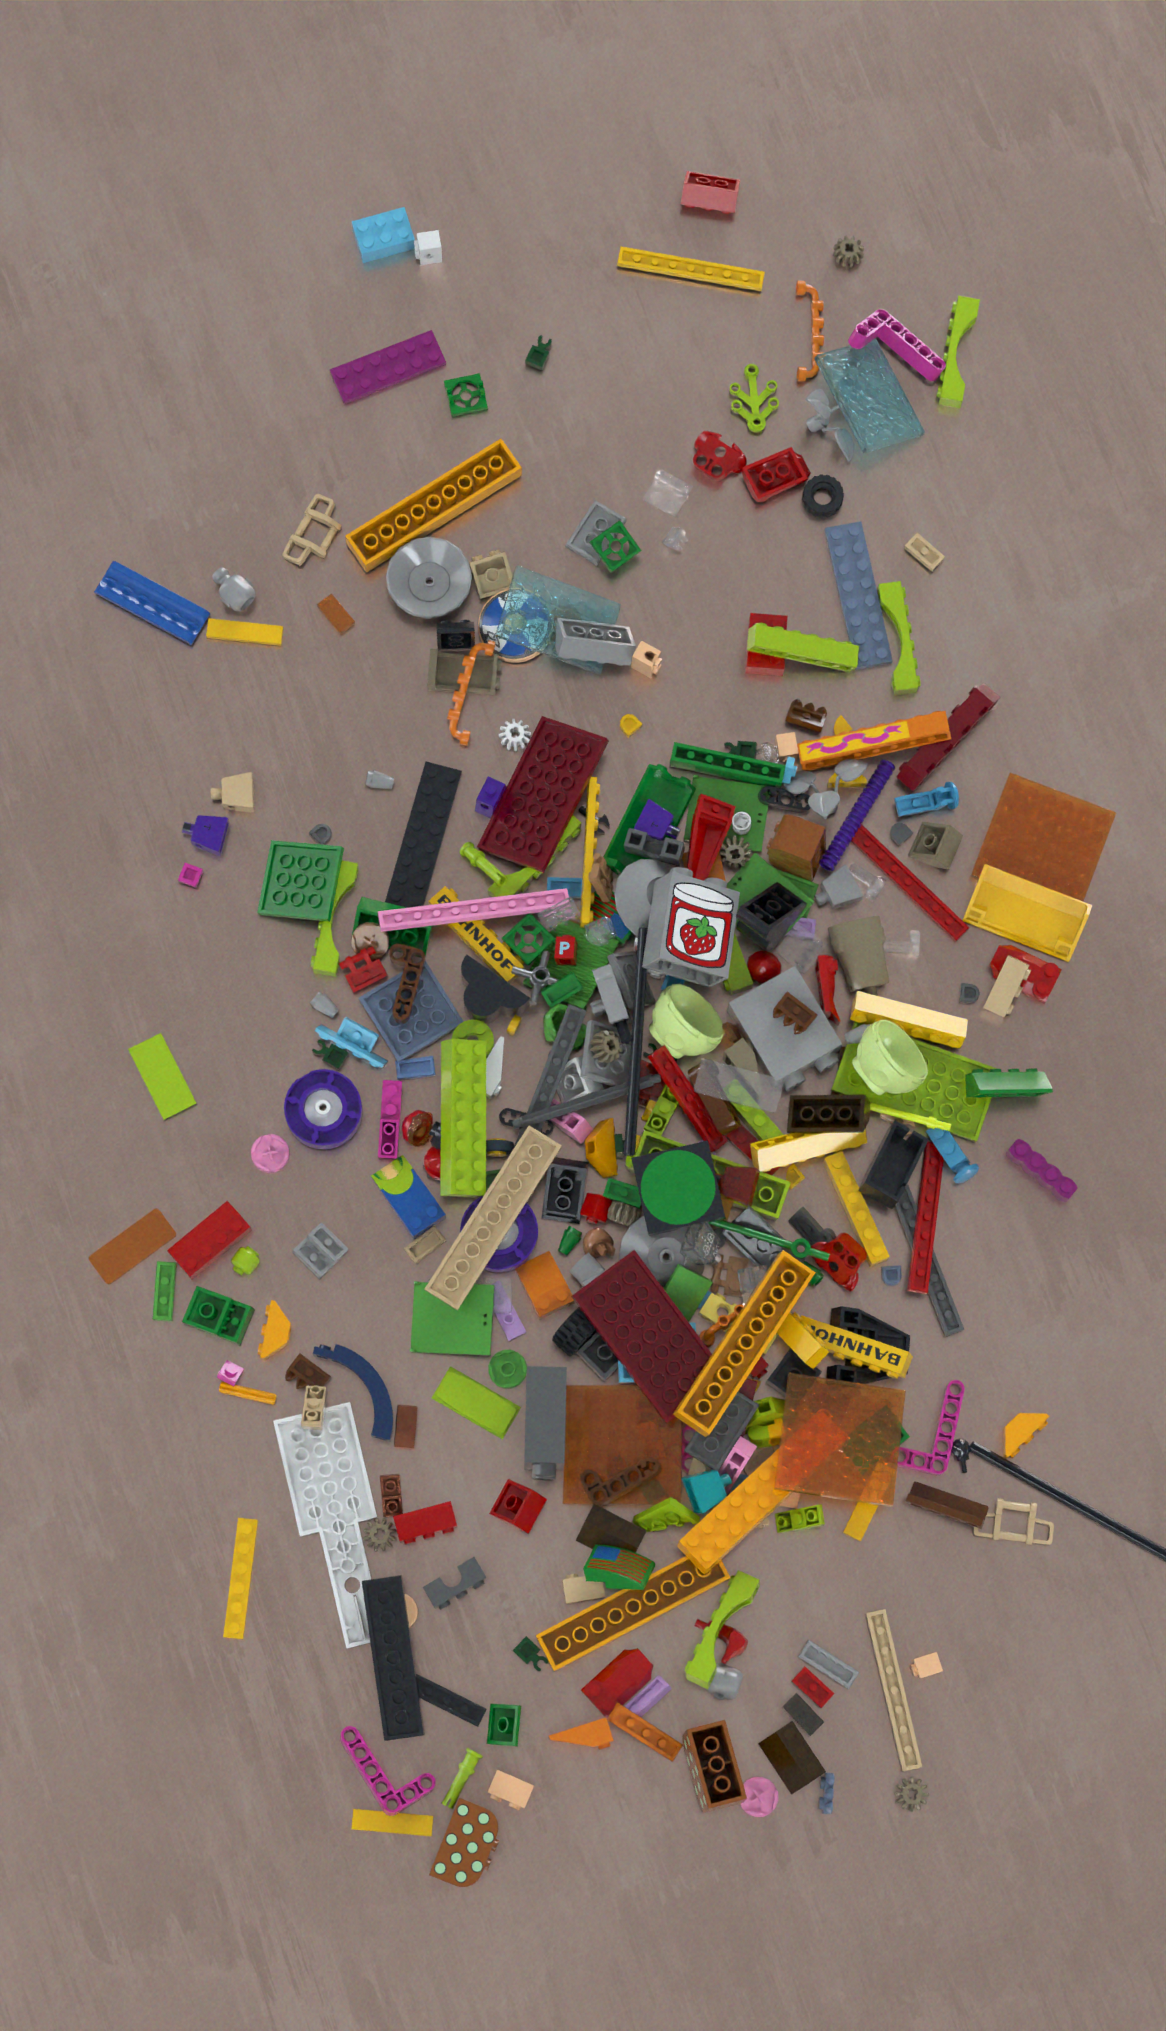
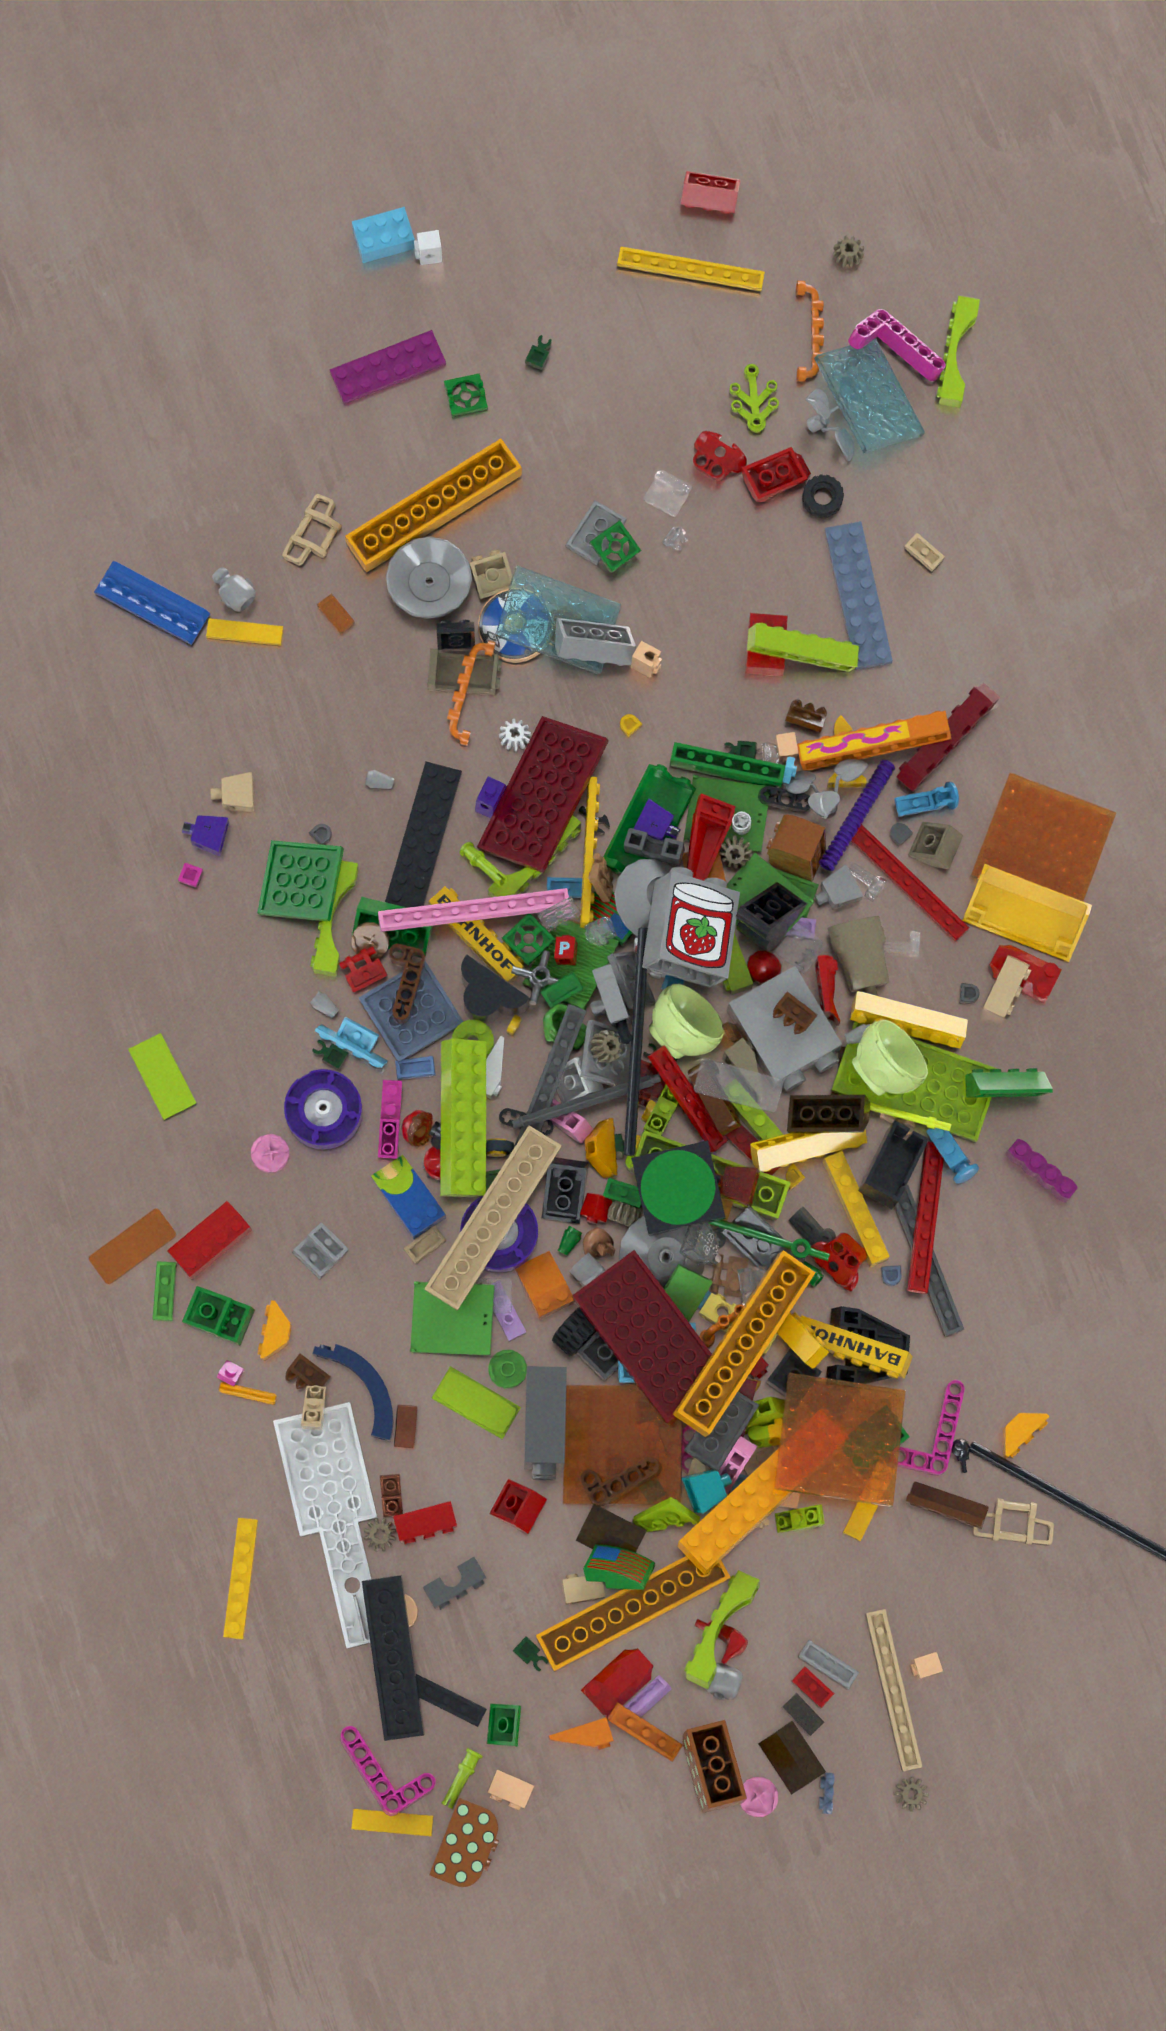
lime head [231,1246,260,1276] -> none
lime arch [877,581,921,696] -> none

